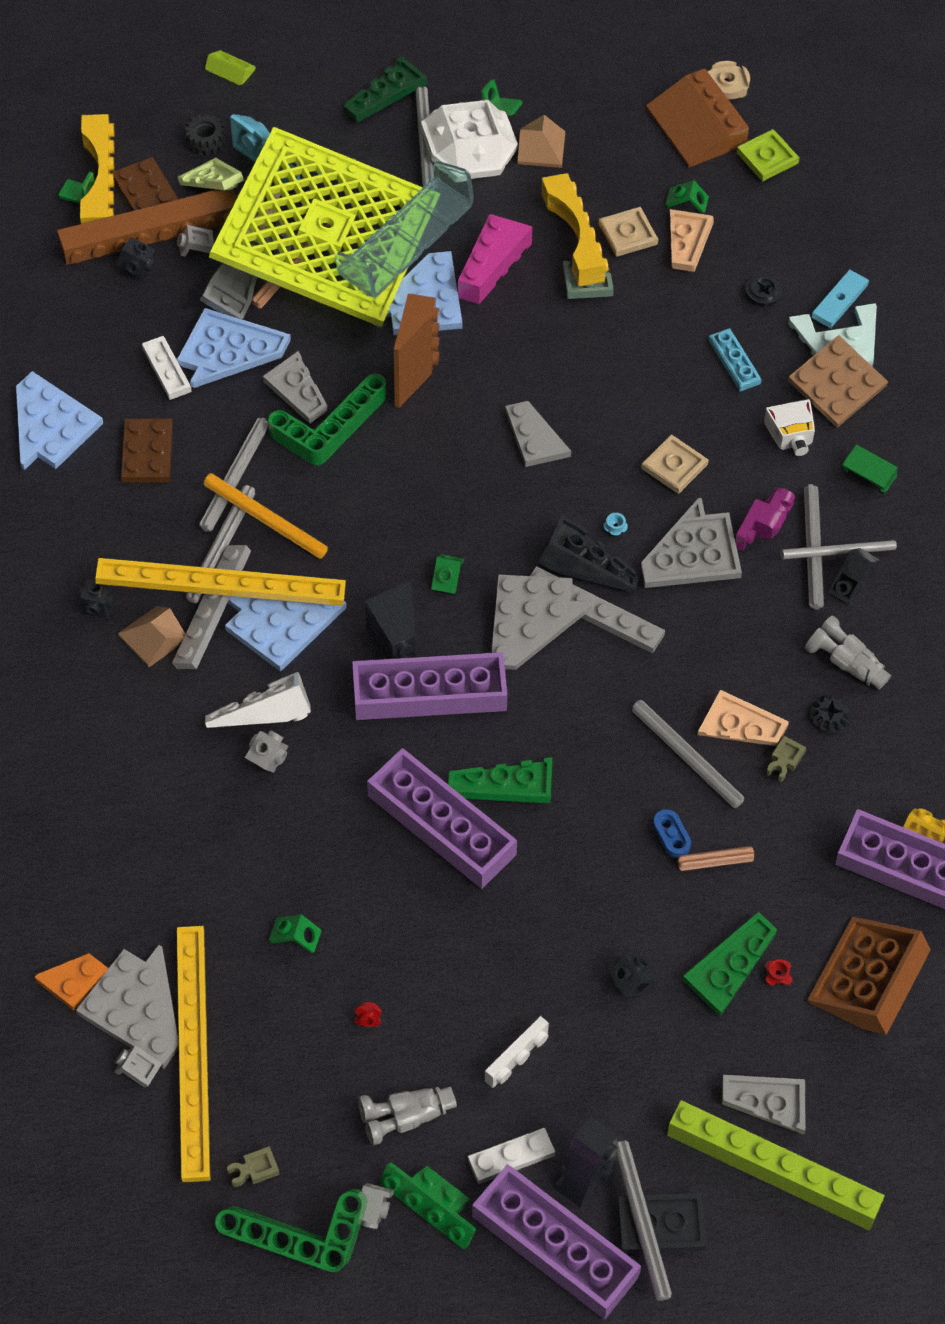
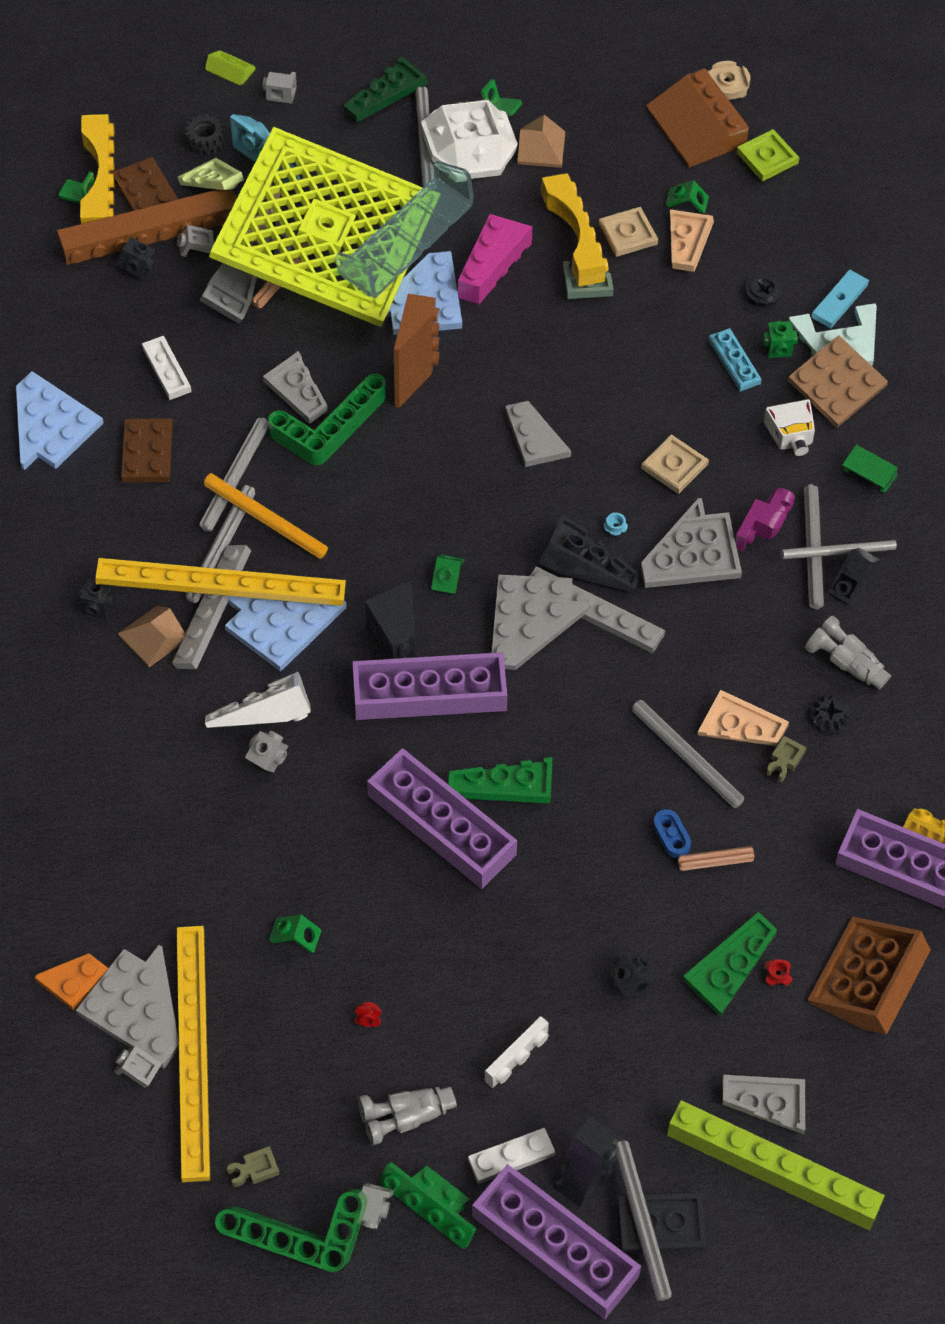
light blue wing [177,308,291,388] -> none
none -> light grey brick [263,72,297,103]
none -> green brick [763,321,797,358]

